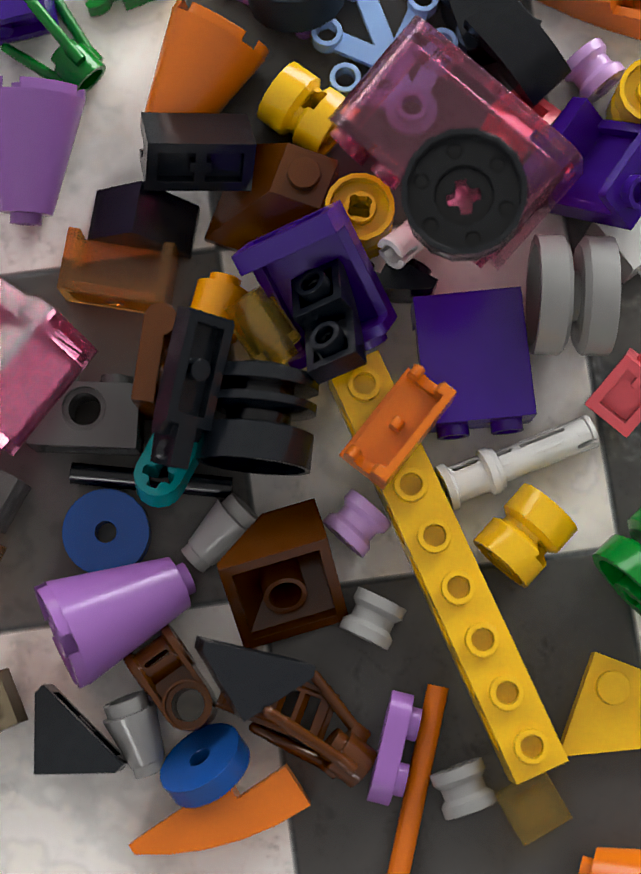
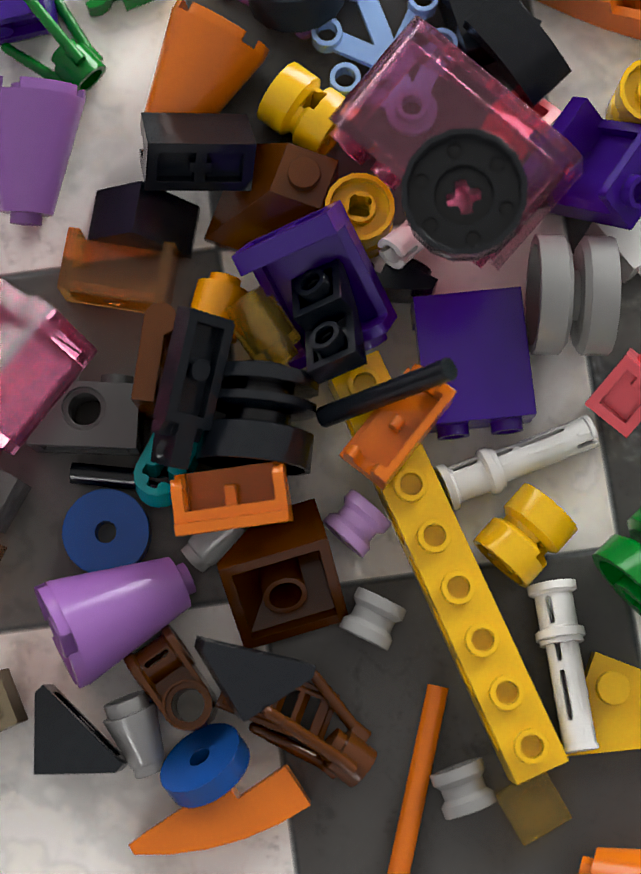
medium lavender plate [366,690,422,806] -> none
lavender wheel [564,38,626,104] -> none
none -> orange hinge [170,461,294,536]
none -> black bar [316,358,457,428]
none -> white pin [527,579,599,754]

